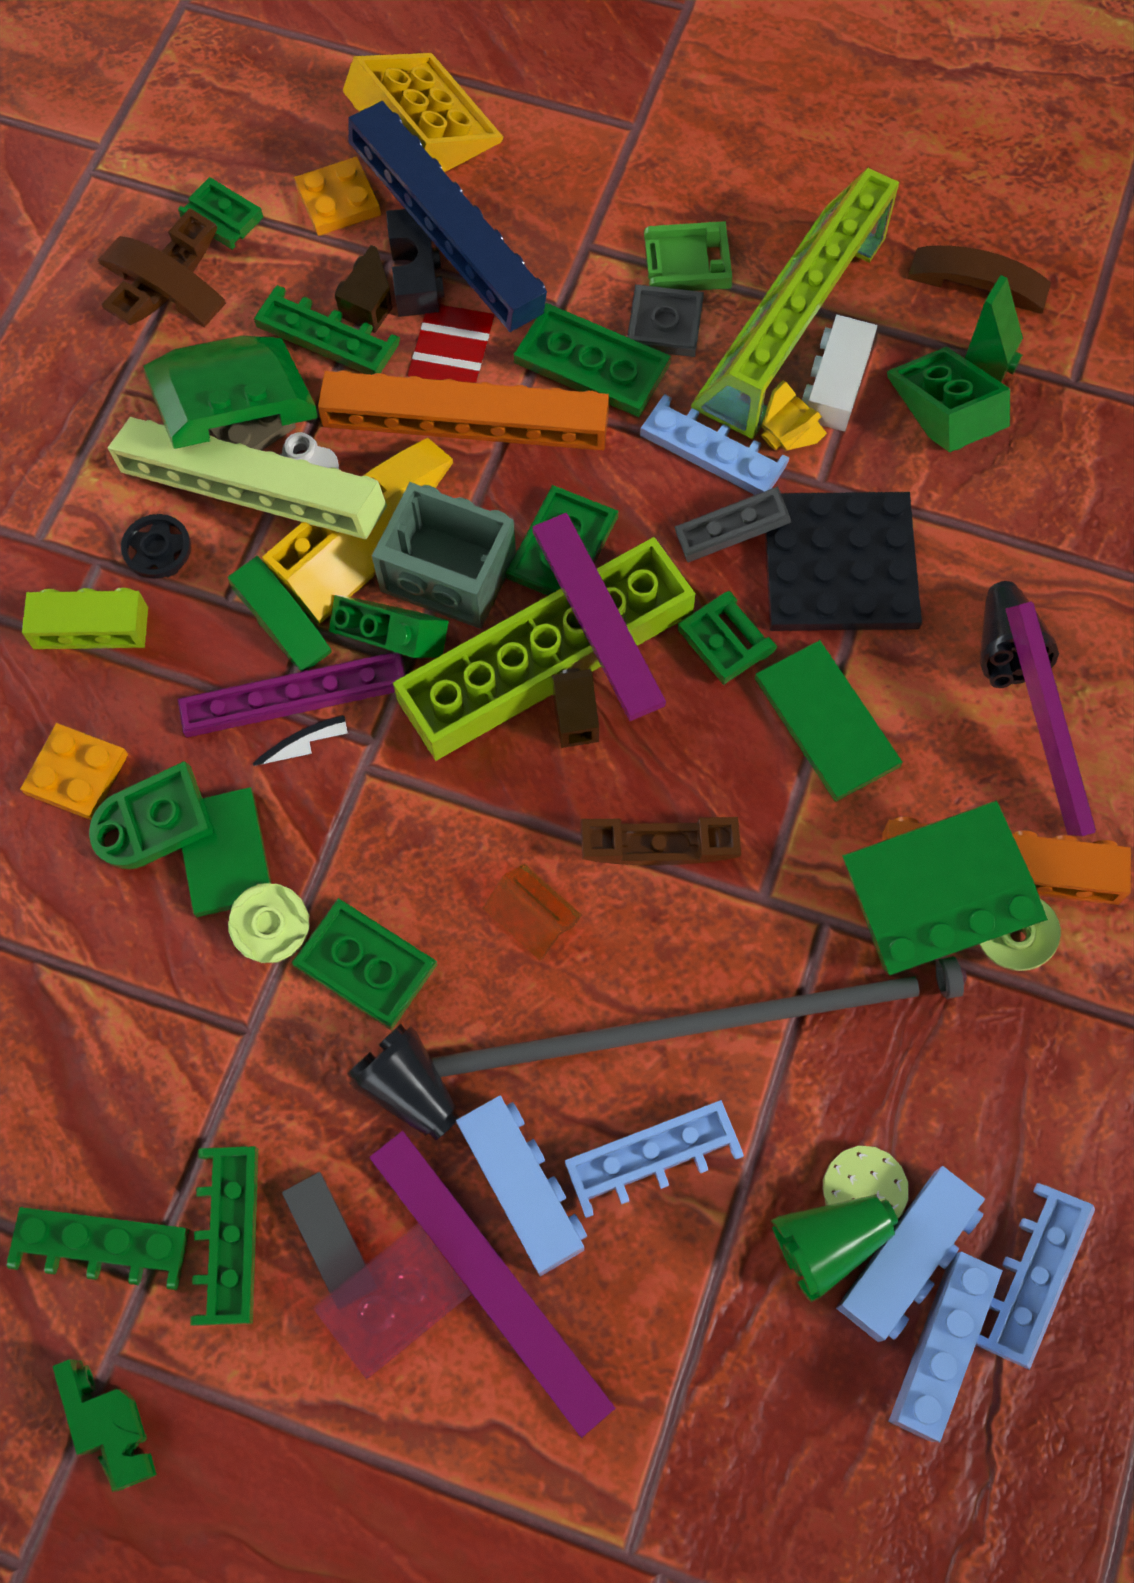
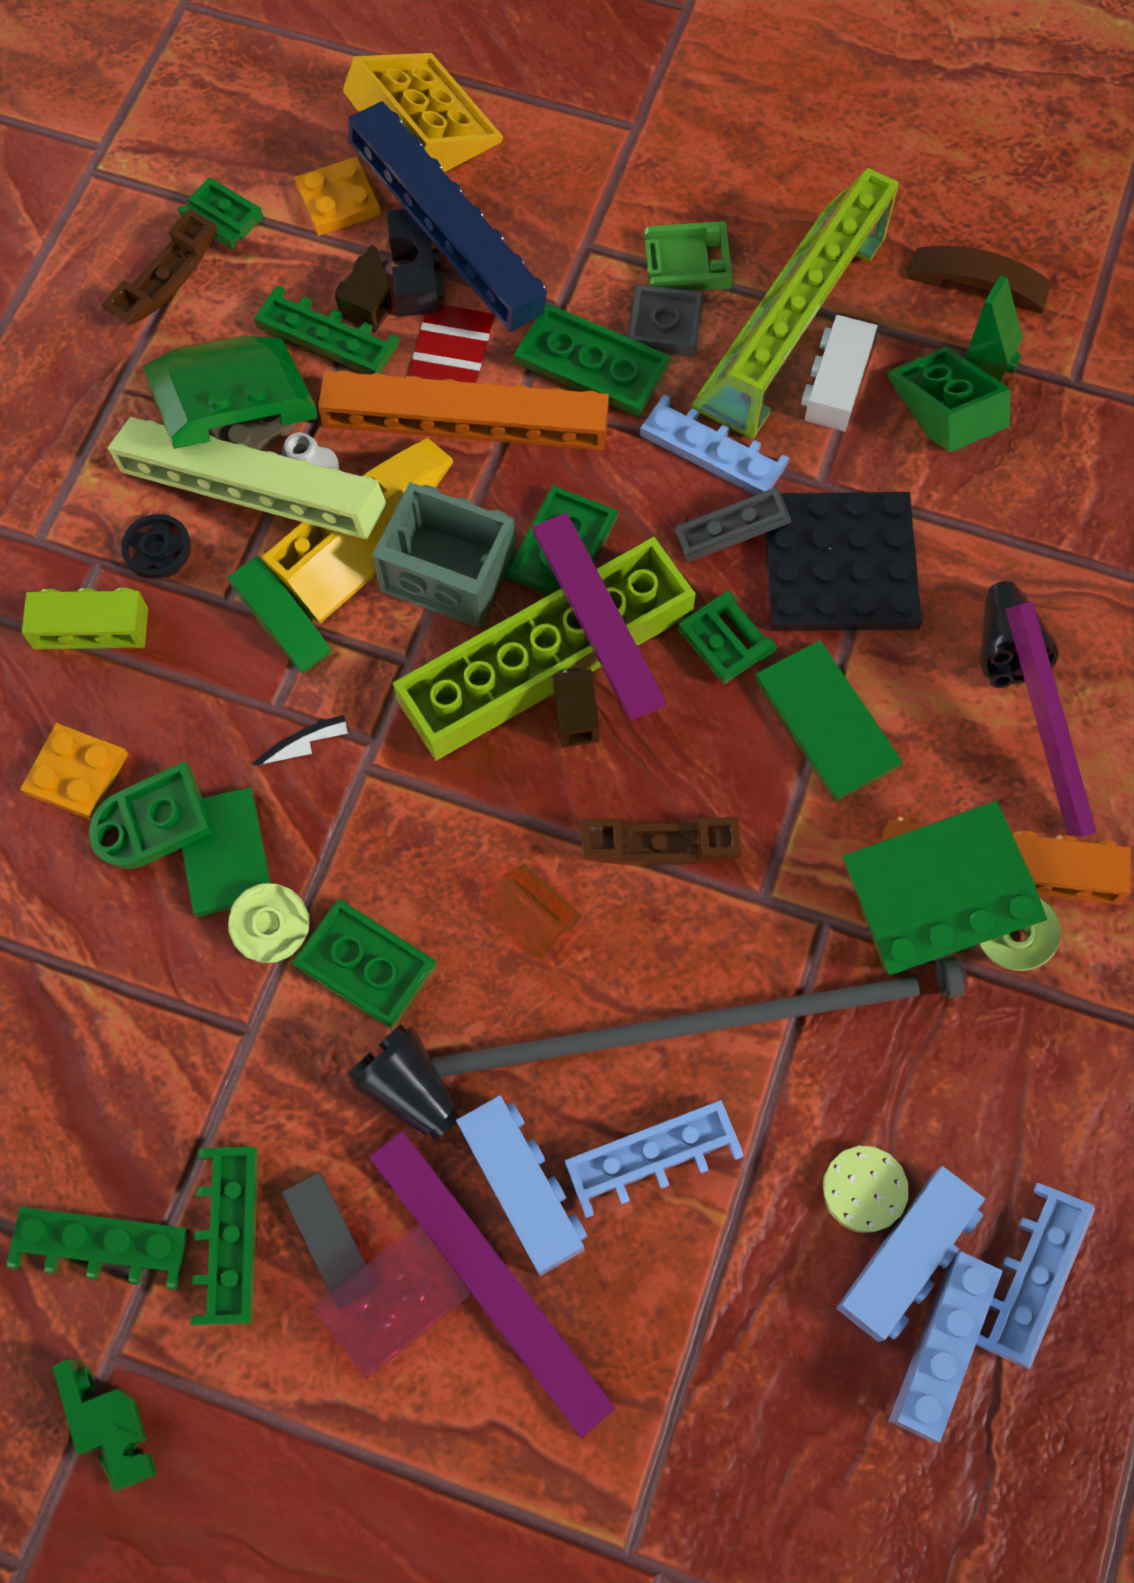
reddish brown slope [98,236,226,328] -> none
magenta tile [178,652,406,738] -> none
green slope [329,595,449,658] -> none
yellow brick [761,380,827,451] -> none
green cone [771,1195,898,1302] -> none

